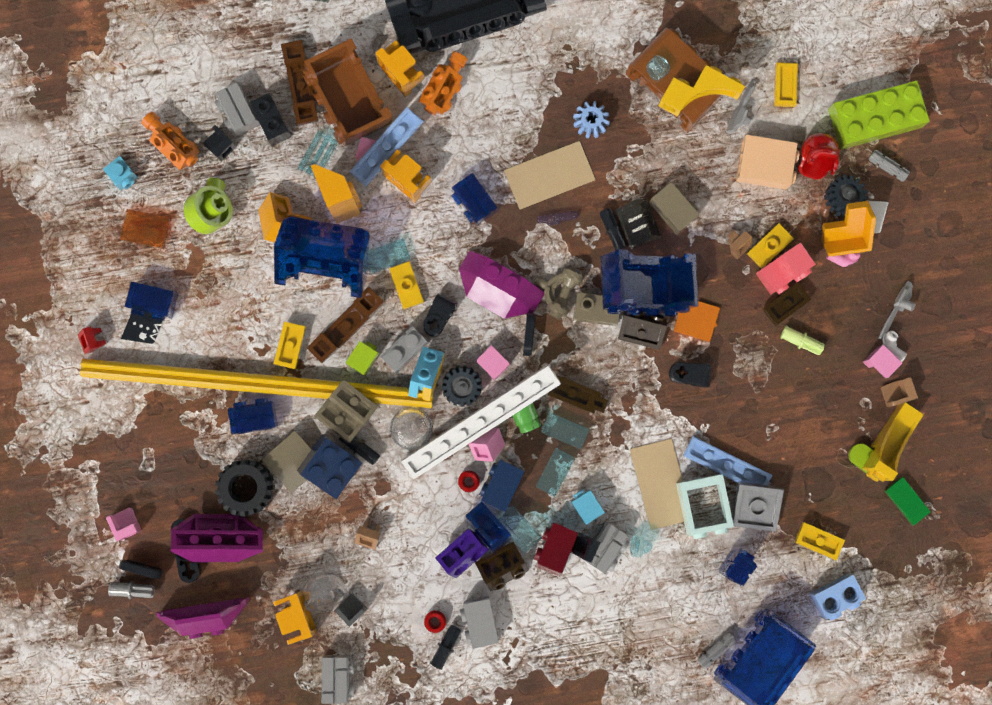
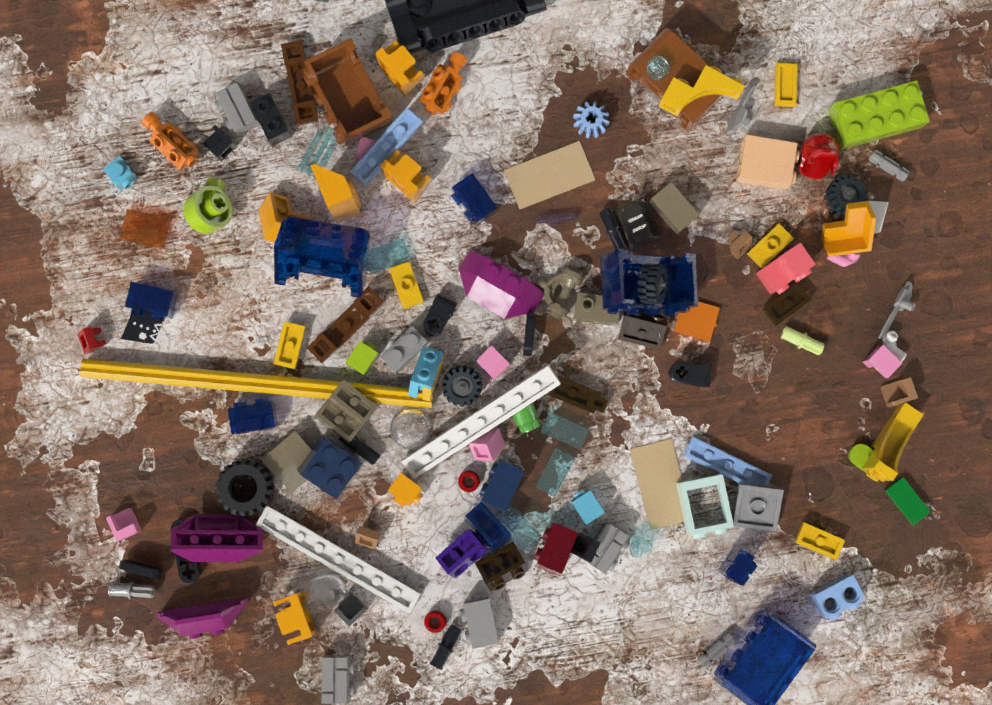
none -> white plate [256,506,421,614]
none -> light orange brick [387,473,423,507]
none -> black wheel [637,264,668,305]

